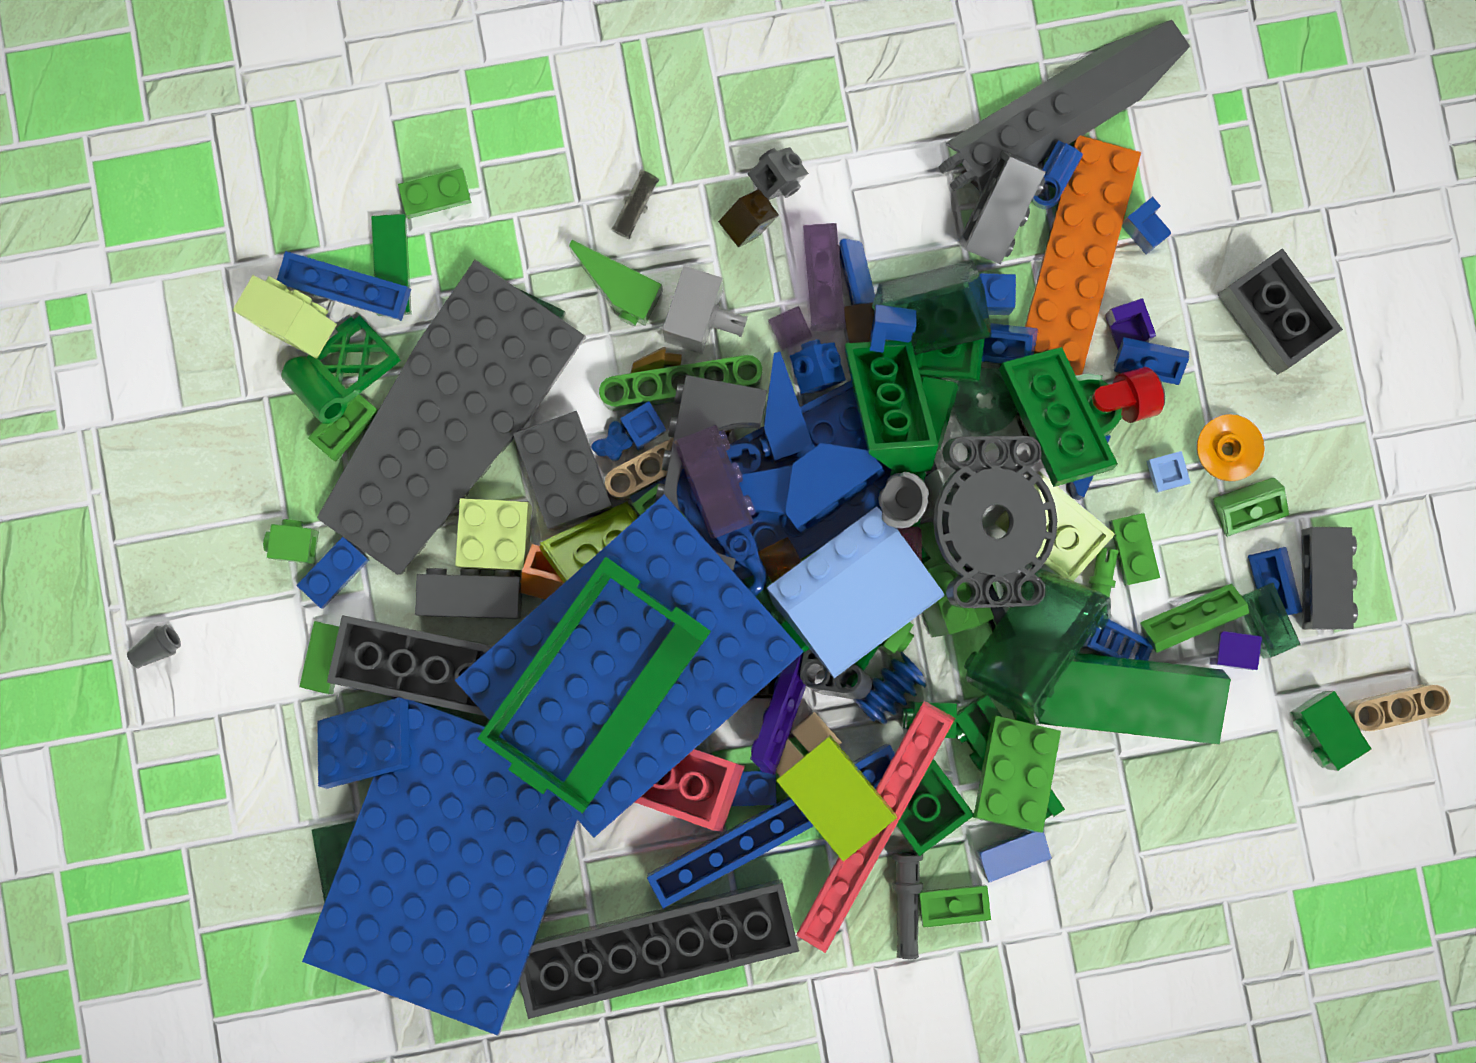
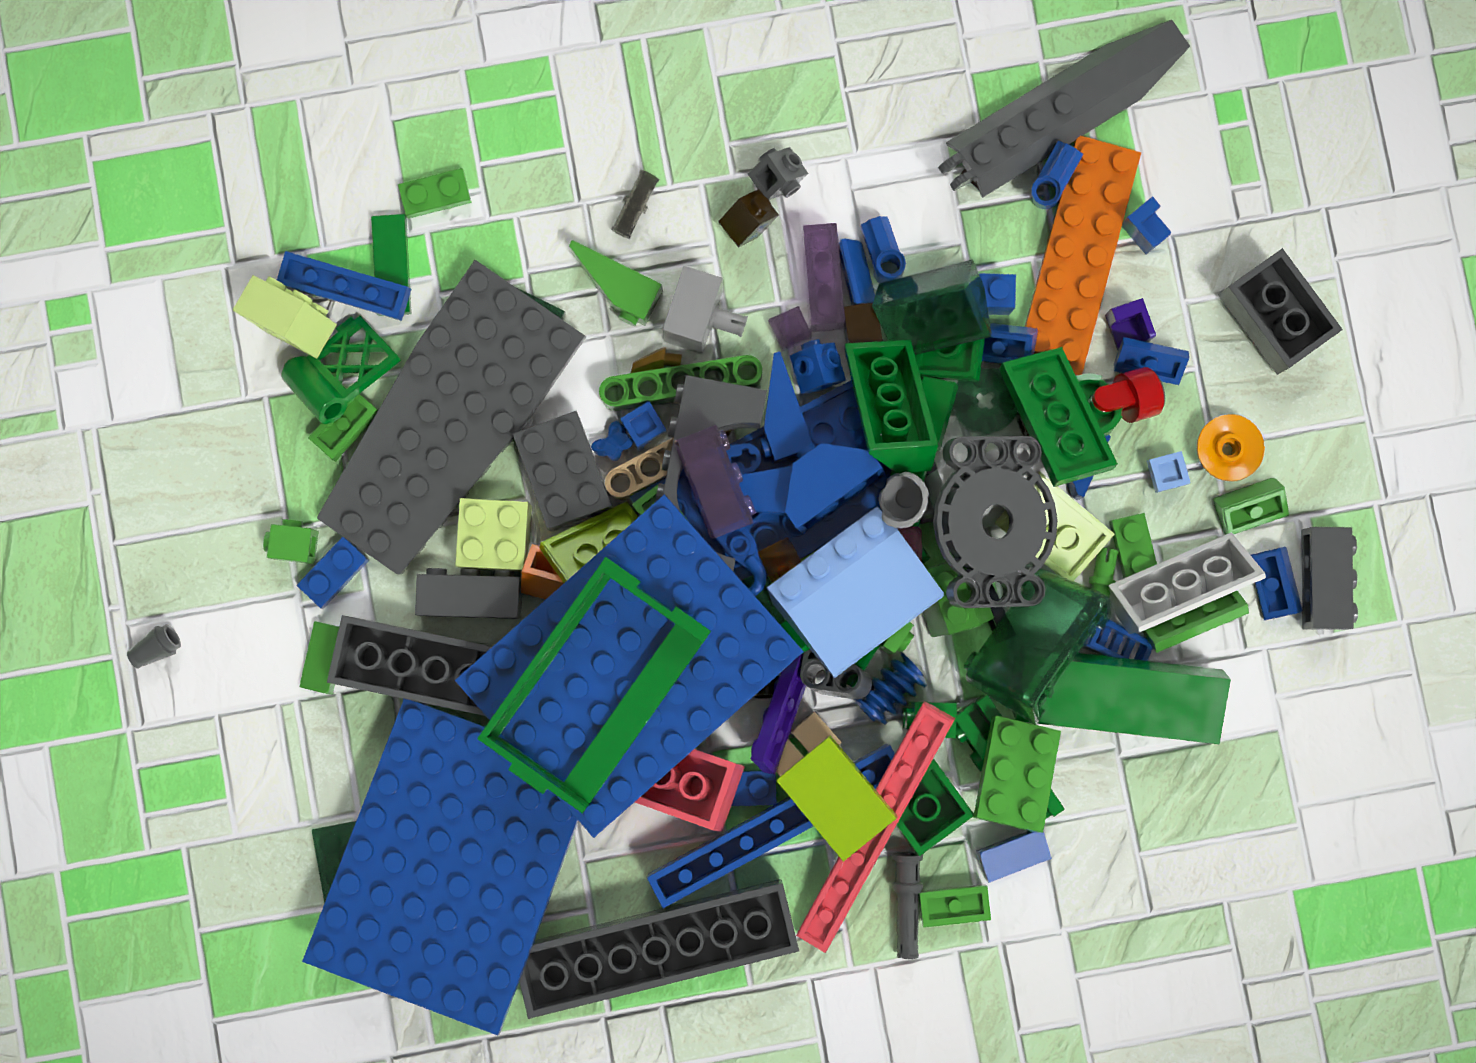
blue plate [317,697,410,789] -> none
blue panel [870,304,916,353] -> none
brick [958,150,1046,265] -> none
dark purple panel [1209,631,1262,671] -> none
clear green slope [1241,583,1301,659] -> none
green brick [1291,691,1372,771] -> none
tan beam [1346,685,1451,731] -> none
none -> blue piece [860,216,906,287]
none -> white slope [1108,532,1266,634]

